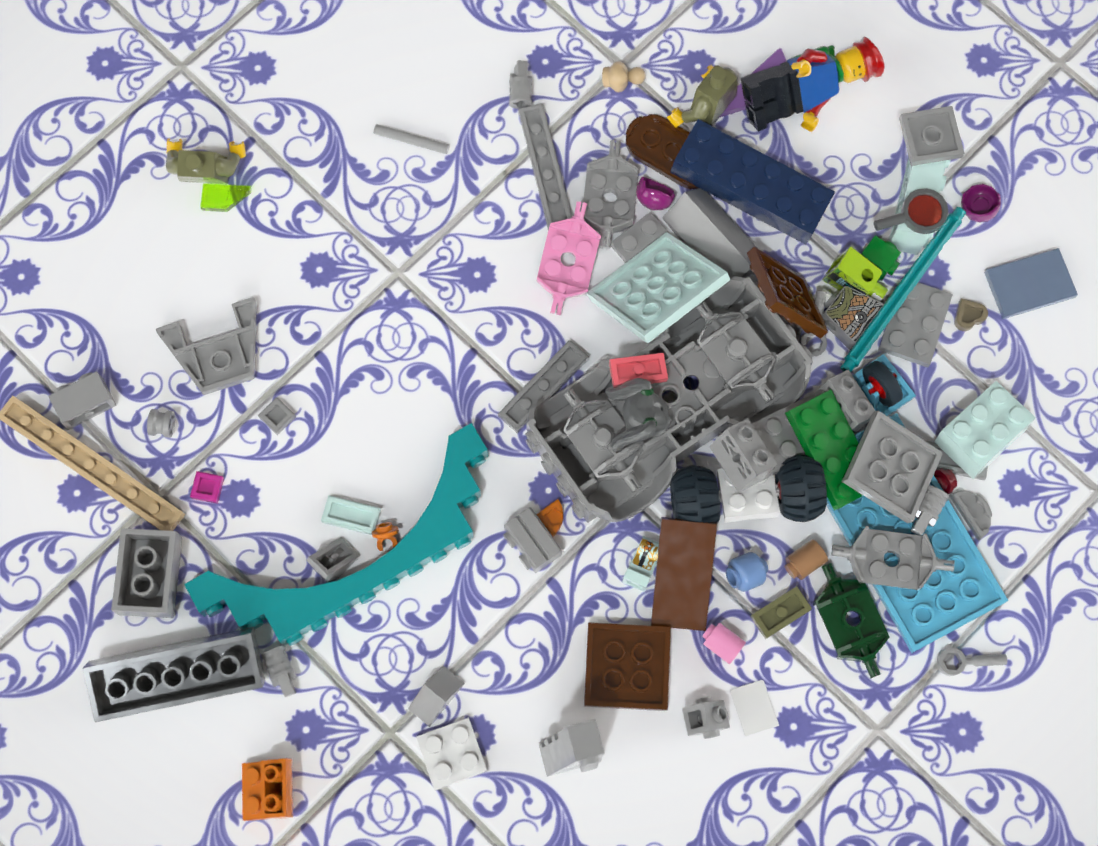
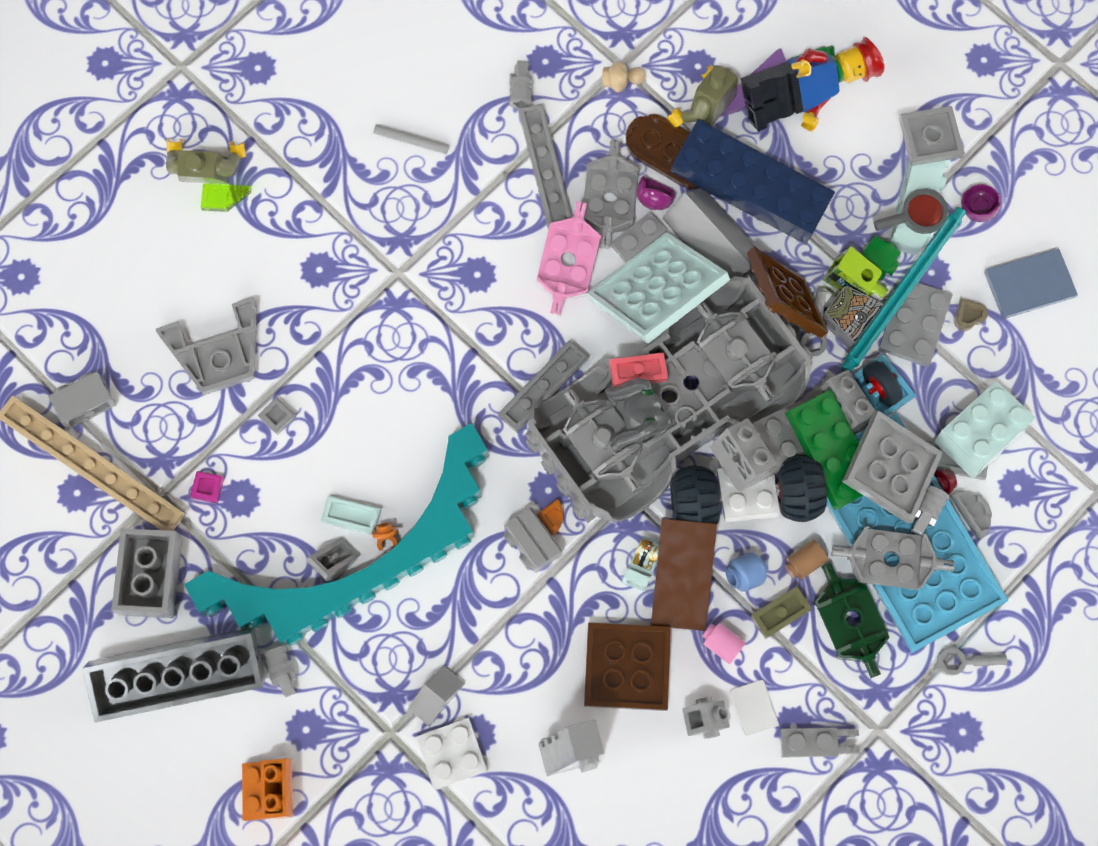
light grey wheel [147,409,175,438] -> none
none -> light grey hinge [780,728,861,758]

